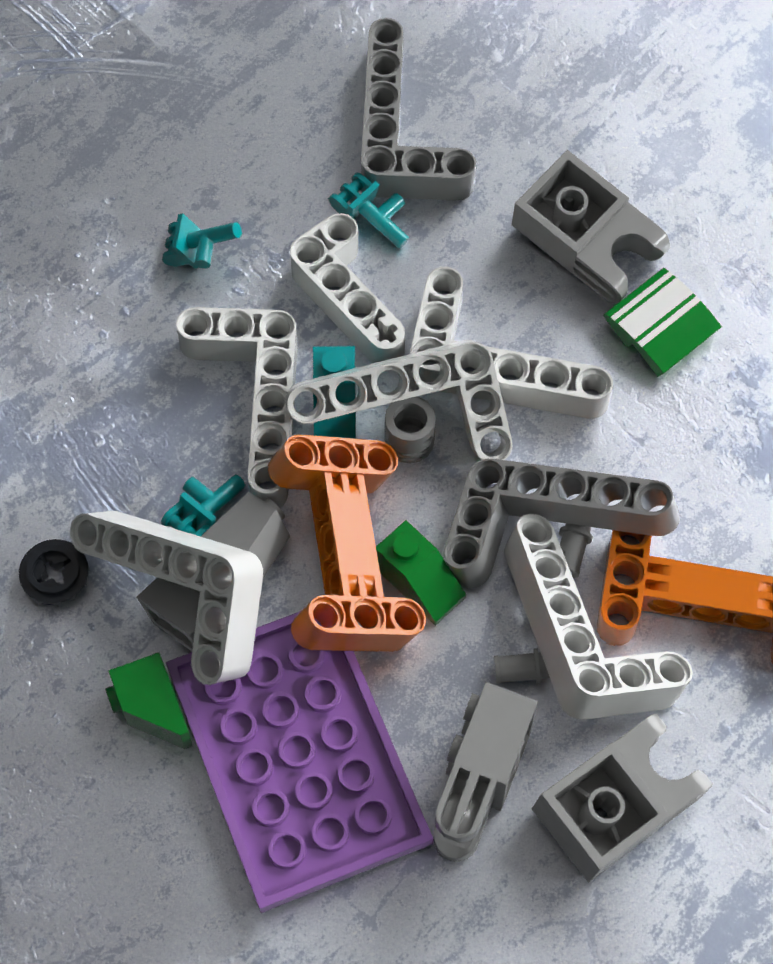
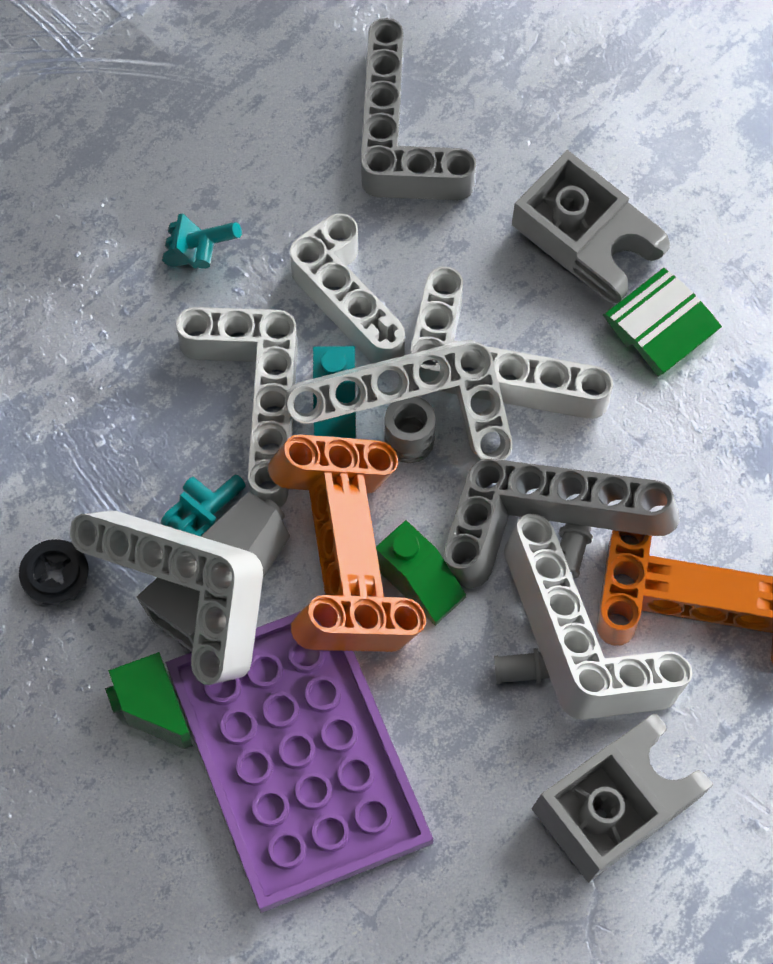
teal arm [328,172,410,249] -> none
light grey brick [433,682,538,862] -> none

